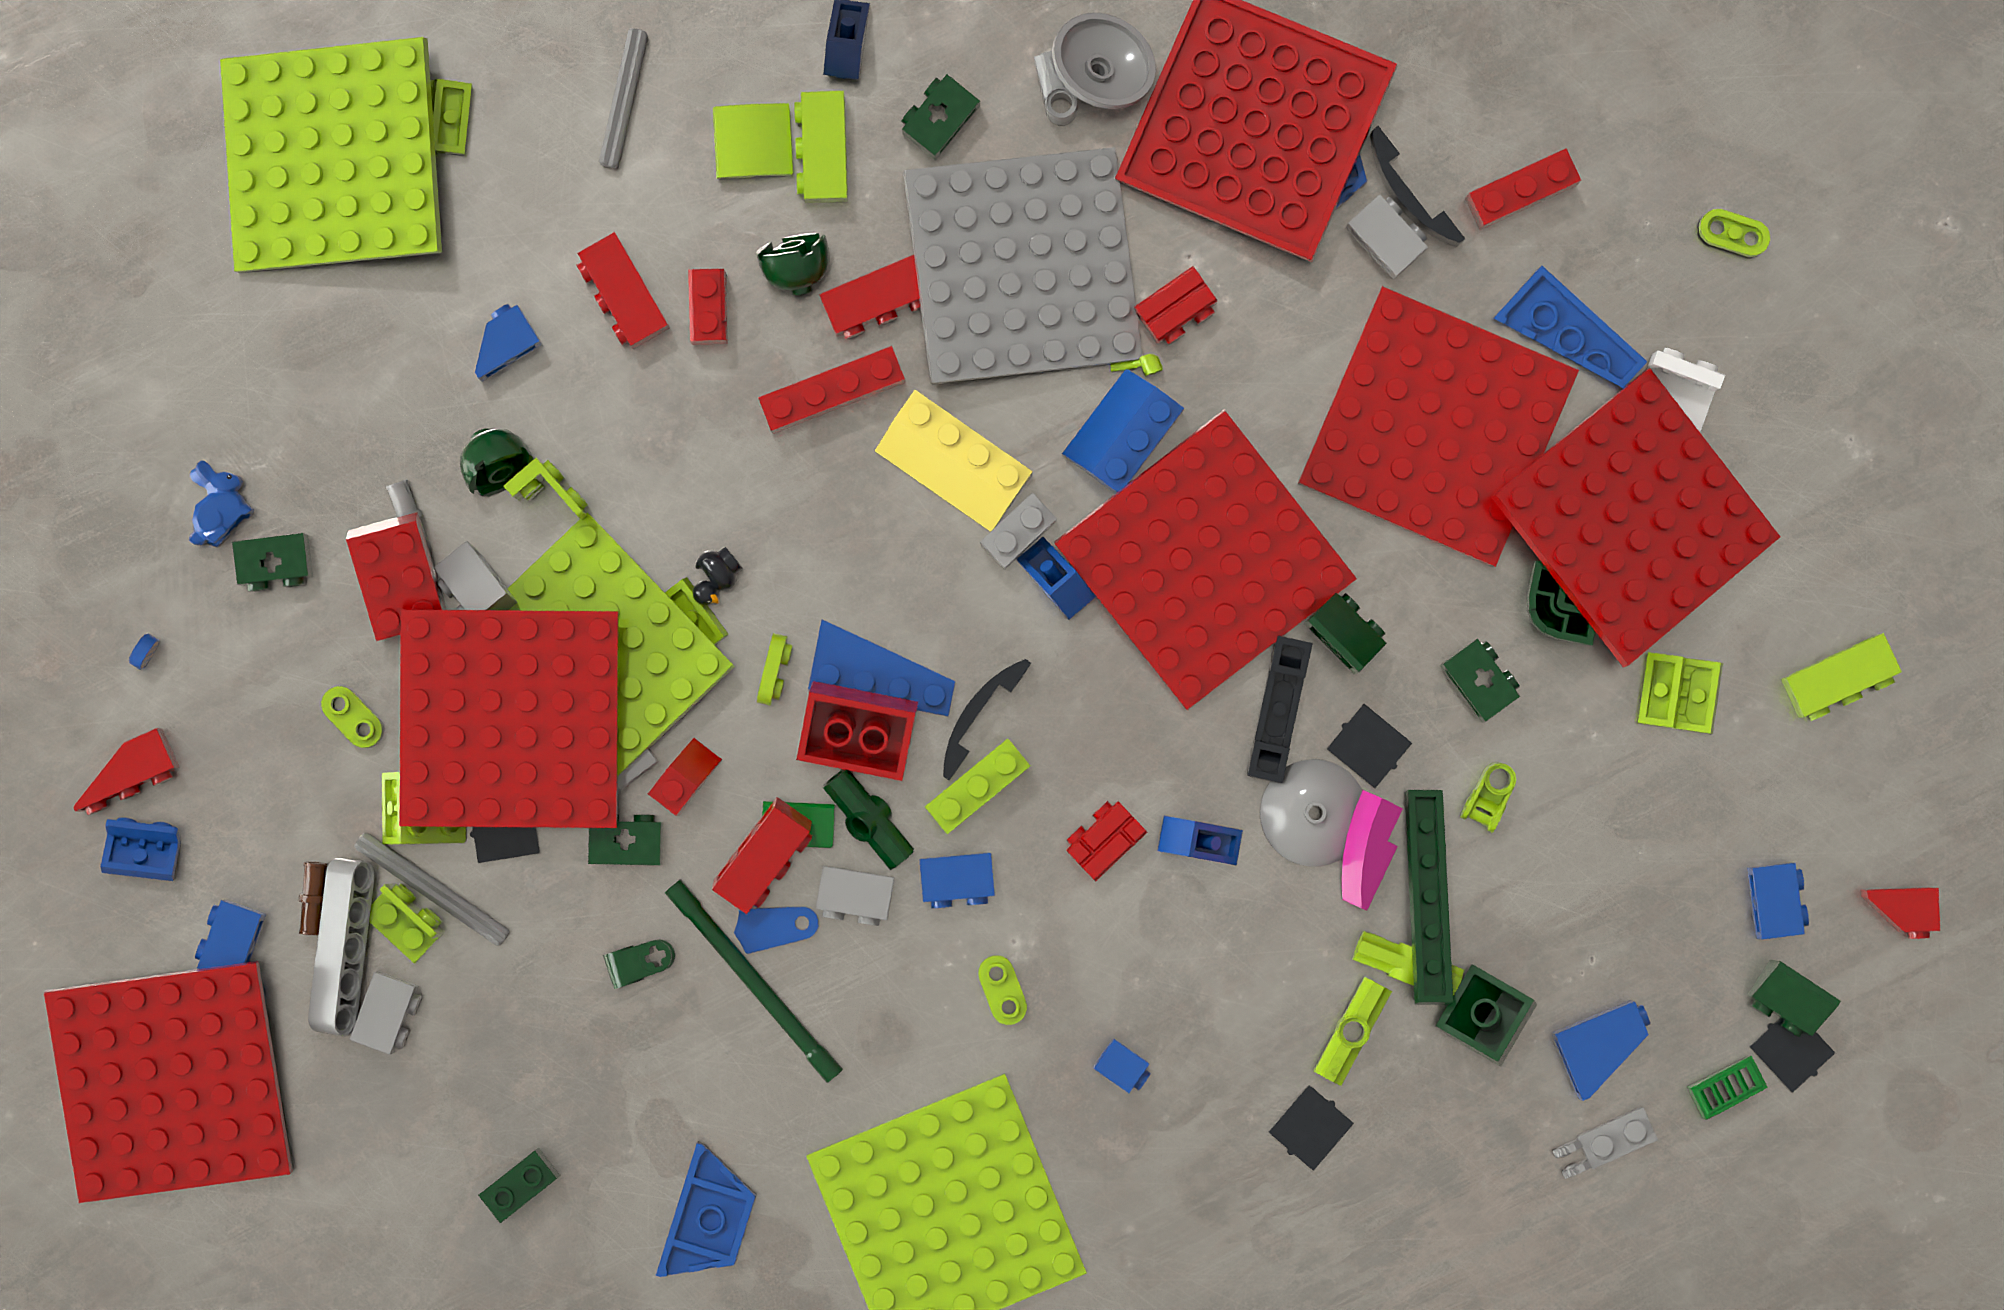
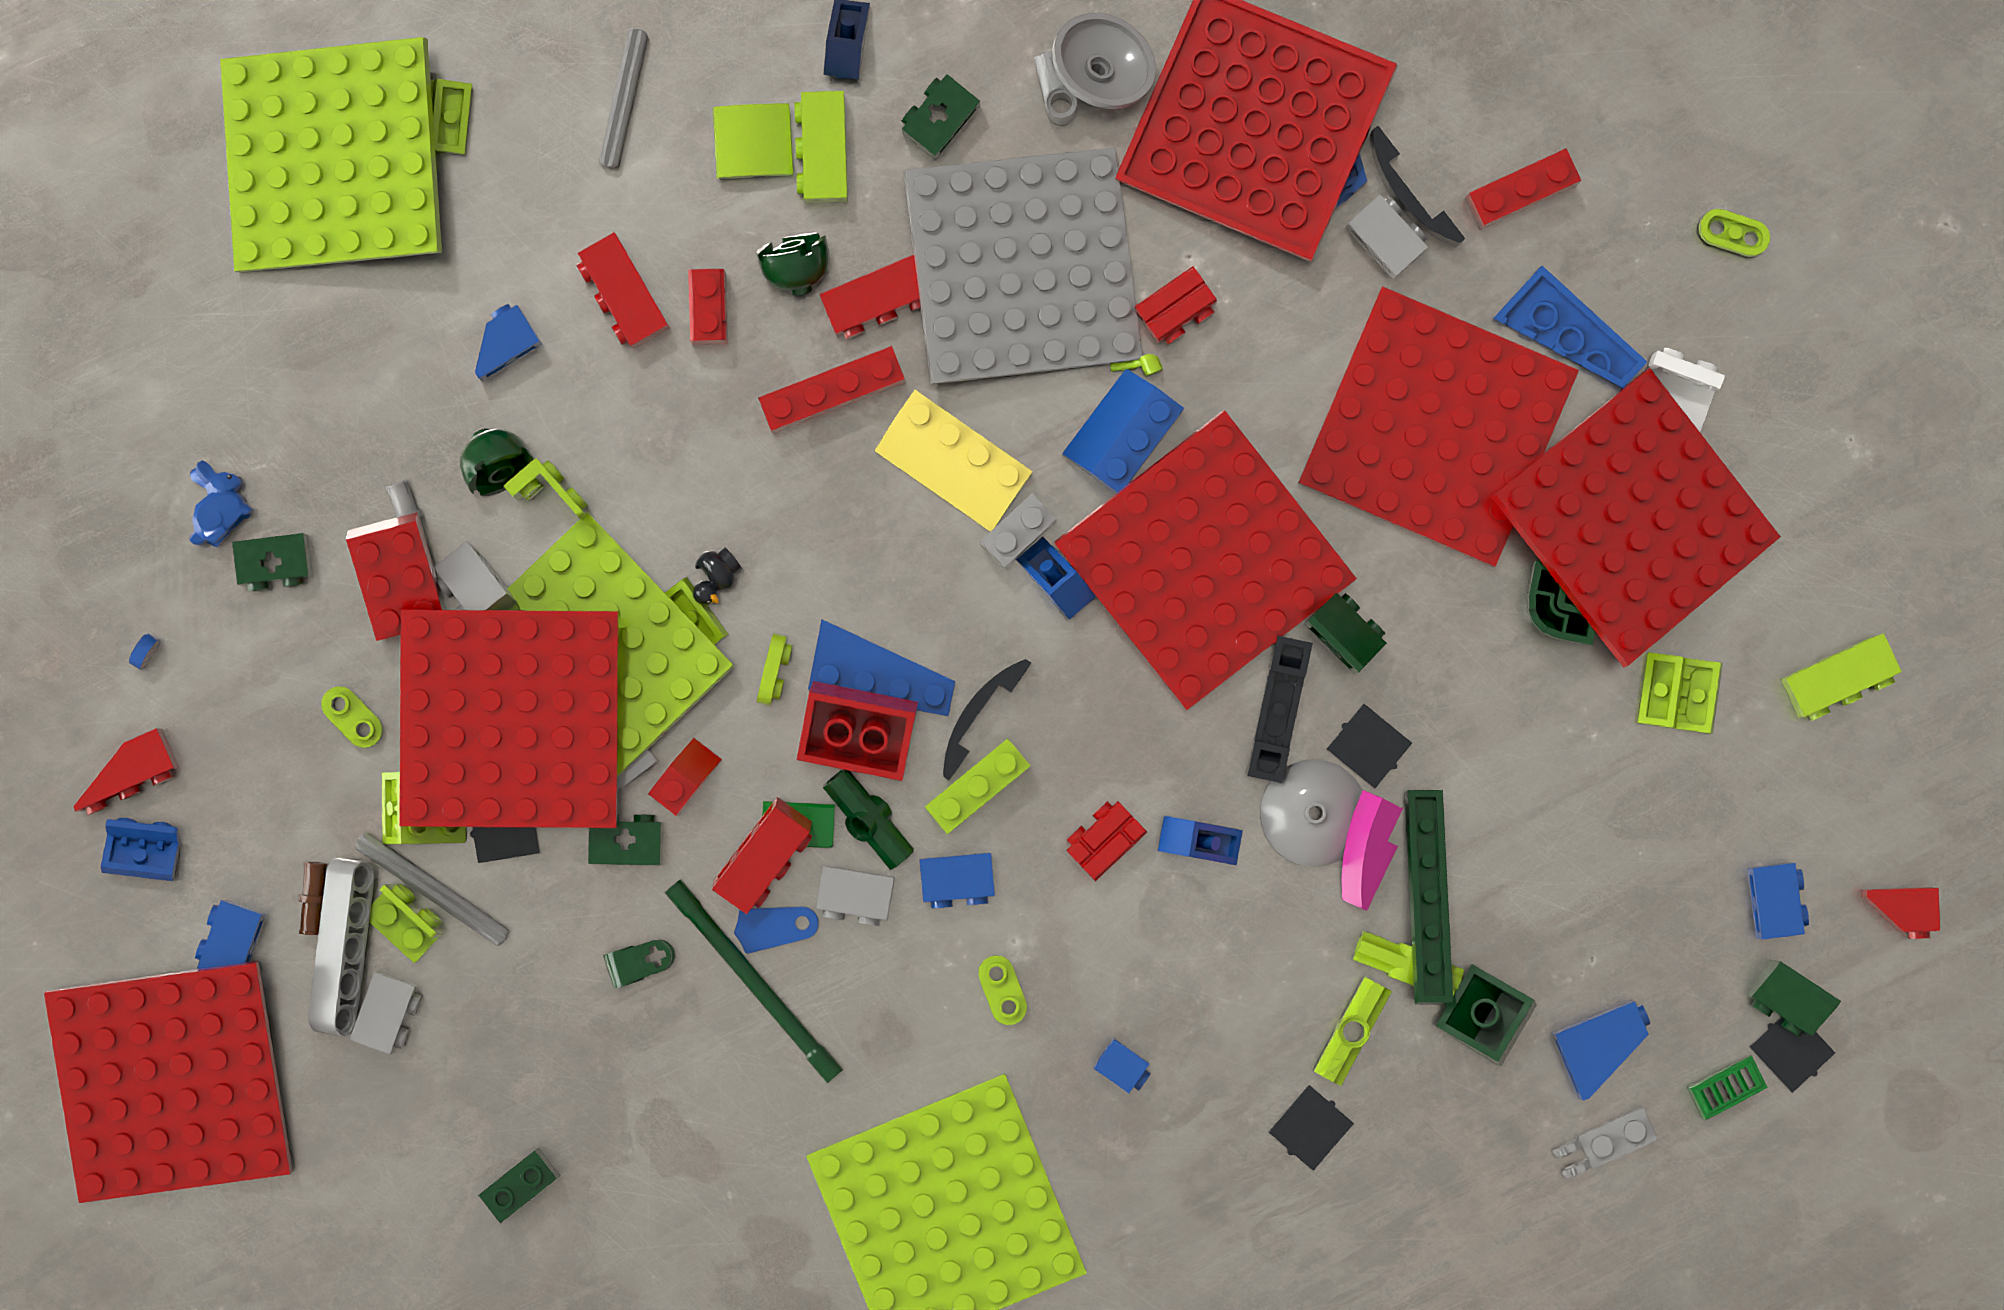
blue wing [656,1142,756,1277] -> none
dark green brick [1440,639,1520,723] -> none
lime piece [1460,762,1516,833] -> none

